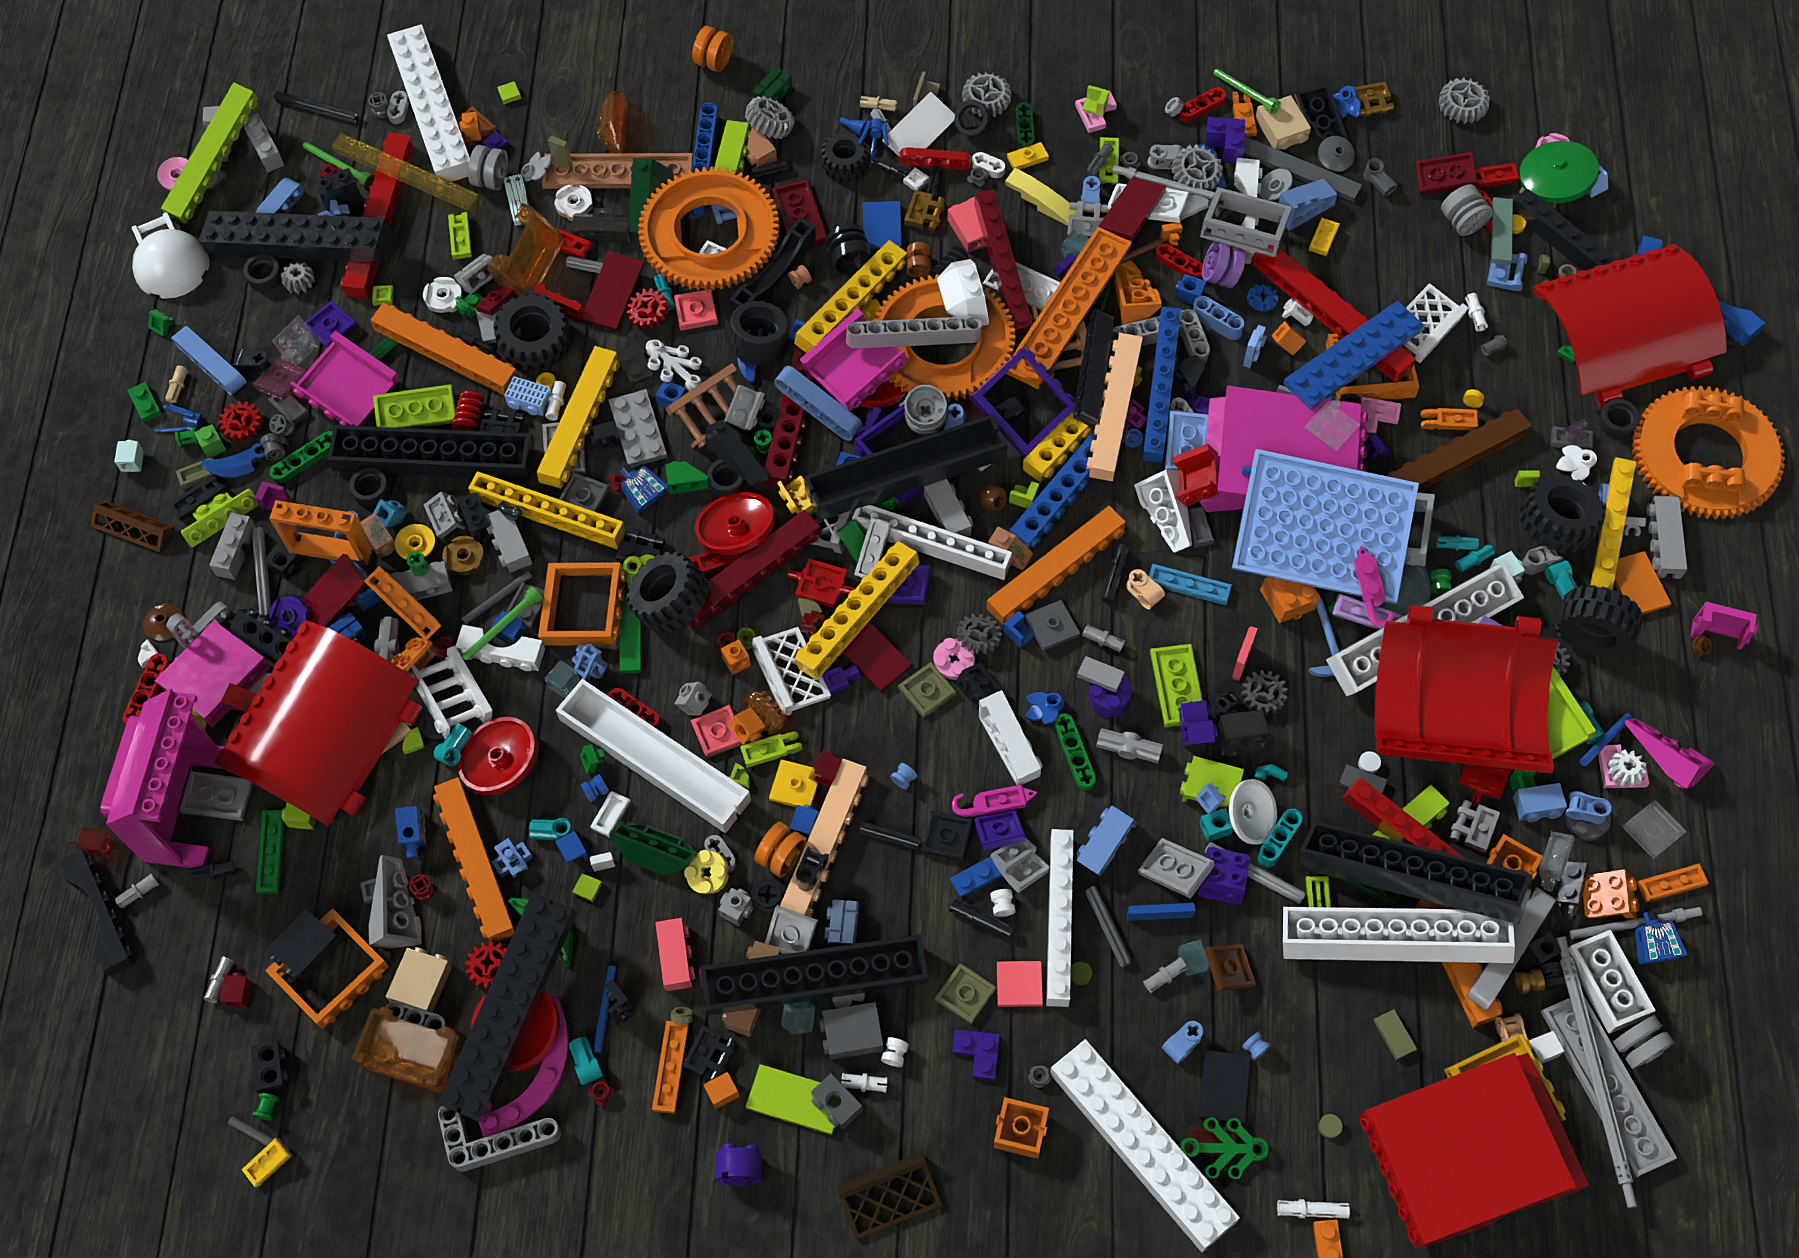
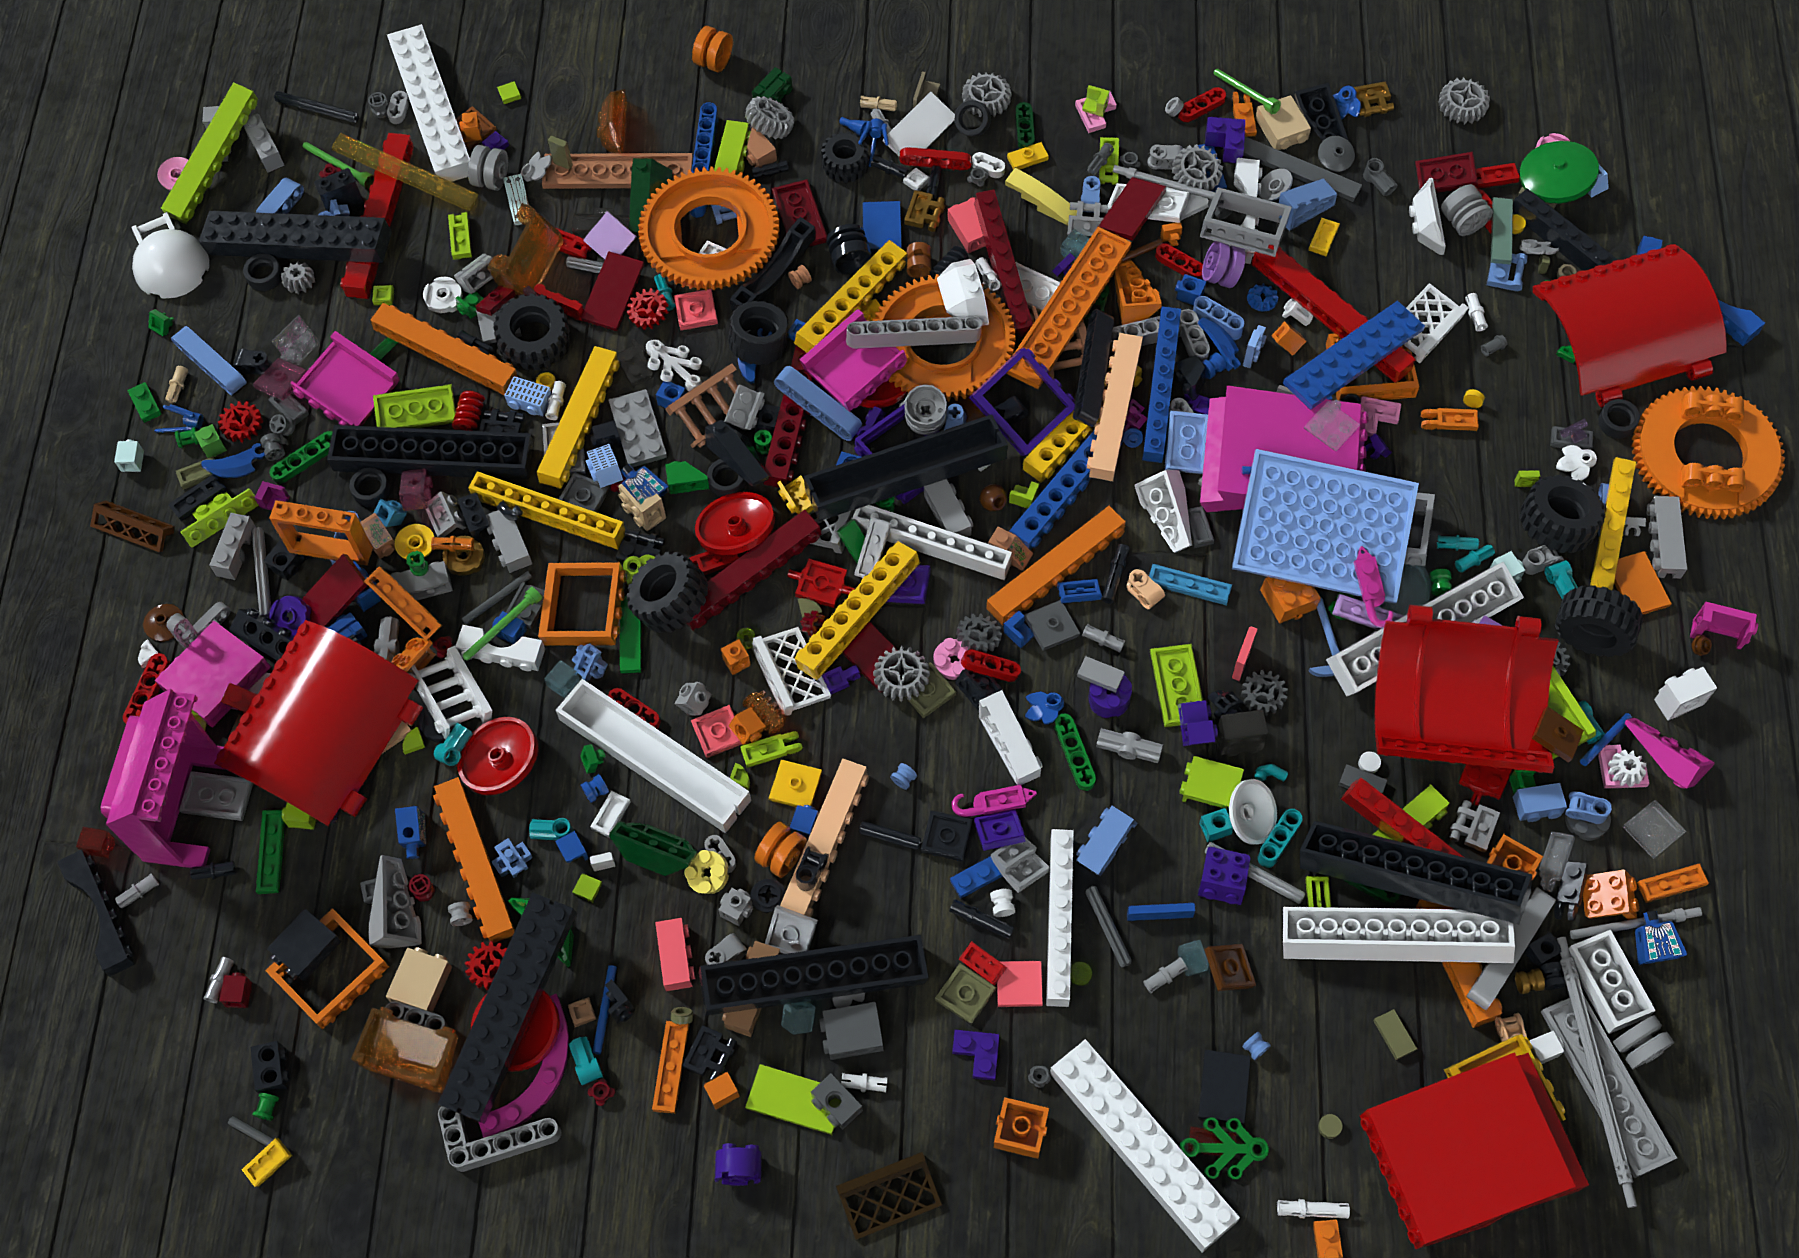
dark purple plate [303,300,358,348] -> none
white plate [555,184,593,221] -> none
dark red plate [716,632,736,653] -> none
dark red brick [809,751,842,787] -> none
sand blue brick [825,900,859,947] -> none
white wheel [881,1038,909,1067] -> none
light grey tile [1137,838,1215,898] -> none
medium blue piece [1161,1021,1203,1064] -> none
red panel [1173,444,1219,506] -> none
medium blue tile [1195,783,1226,814] -> none
reddish brown brick [1385,408,1532,493] -> none
none -> clear pink brick [399,469,433,511]
none -> orange pin [431,536,474,552]
none -> light grey wheel [448,902,473,926]
none -> medium nougat tile [568,997,596,1027]
none -> lavender tile [583,211,637,259]
none -> light blue brick [586,444,623,488]
none -> tan bracket [618,484,666,531]
none -> light grey piece [705,933,748,965]
none -> light grey gear [873,646,930,702]
none -> red plate [959,941,1007,986]
none -> red beam [961,649,1021,682]
none -> white pin [976,257,1000,291]
none -> blue tile [1057,579,1102,603]
none -> blue piece [1198,318,1241,371]
none -> blue wheel [1202,353,1227,379]
none -> white wedge [1409,178,1446,255]
none -> light grey plate [1520,239,1559,255]
none -> reddish brown plate [1532,707,1584,763]
none -> white brick [1654,667,1717,721]

